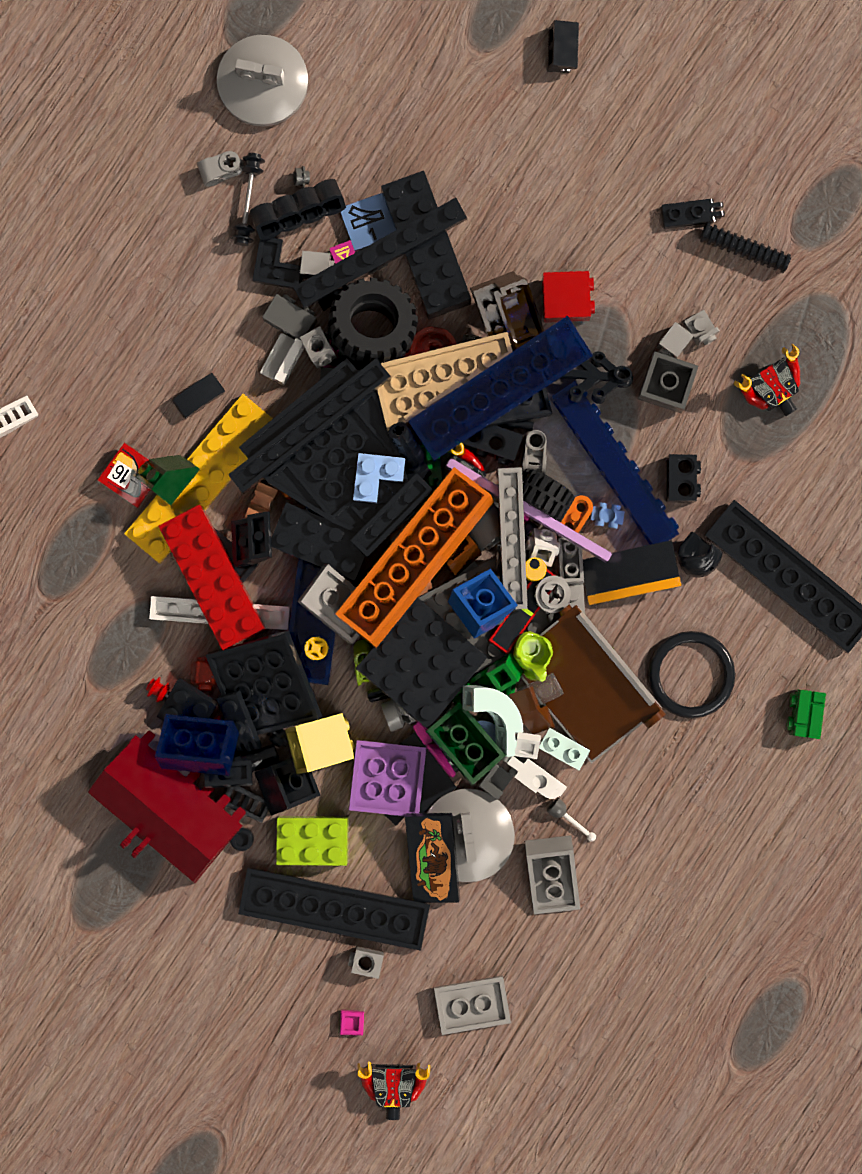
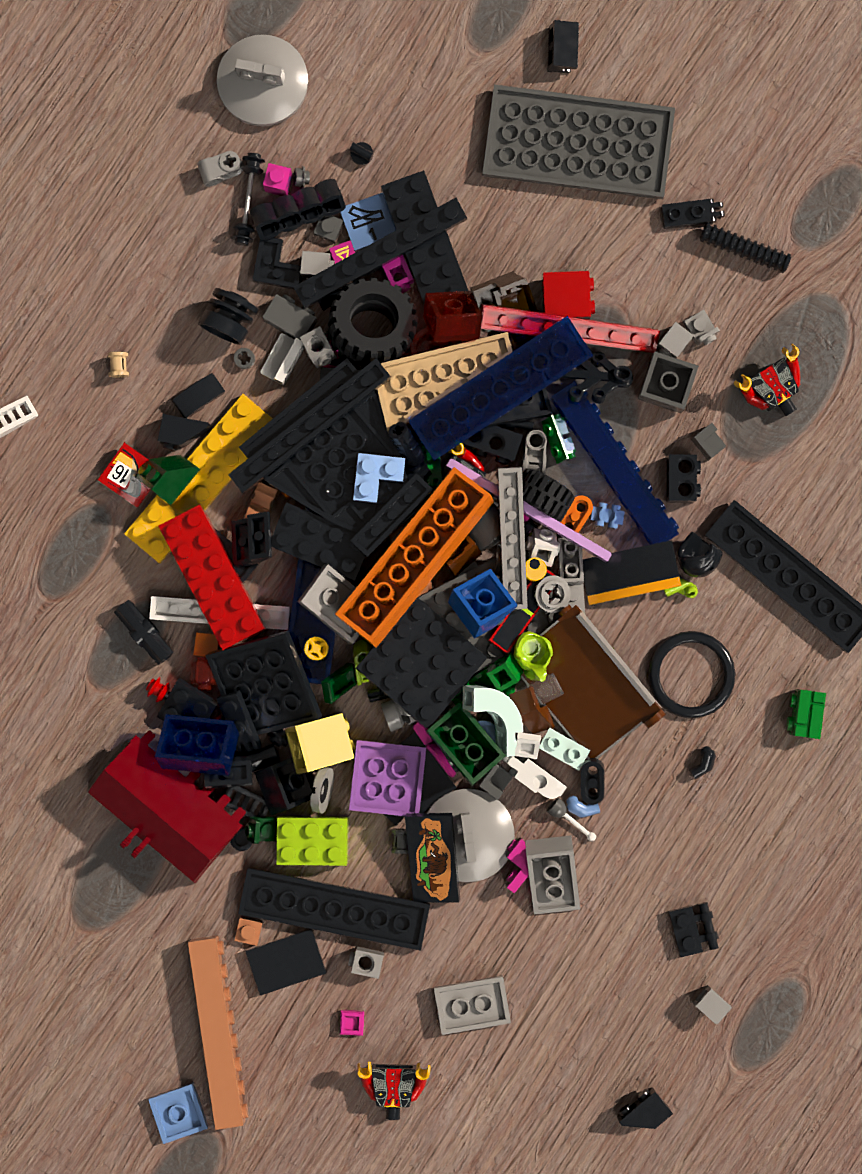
none -> tan bush [108,352,129,378]
none -> black piece [114,600,174,665]
none -> medium blue tile [148,1082,209,1144]
none -> black slope [158,414,211,451]
none -> nougat brick [188,935,249,1130]
none -> orange tile [193,632,219,657]
none -> black wheel [198,288,258,345]
none -> dark grey bush [234,348,255,369]
none -> nougat plate [234,917,263,946]
none -> dark green bracket [245,817,277,844]
none -> black tile [246,929,327,996]
none -> dark pink brick [263,163,293,196]
none -> light grey tile [310,767,334,813]
none -> dark grey plate [314,216,344,243]
none -> dark green tile [321,663,357,704]
none -> black plate [349,142,374,165]
none -> magenta brick [382,255,414,293]
none -> dark grey bush [391,828,408,854]
none -> clear red brick [423,291,483,343]
none -> tile [478,304,660,353]
none -> dark grey plate [482,84,675,200]
none -> dark pink slope [506,837,529,893]
none -> green hinge [541,414,576,464]
none -> medium blue arm [566,796,600,818]
none -> black plate [581,758,605,805]
none -> black slope [617,1087,673,1129]
none -> lime arm [663,578,698,598]
none -> black plate [668,902,719,957]
none -> black arm [689,746,716,780]
none -> dark grey panel [691,423,726,461]
none -> light grey panel [693,985,732,1024]

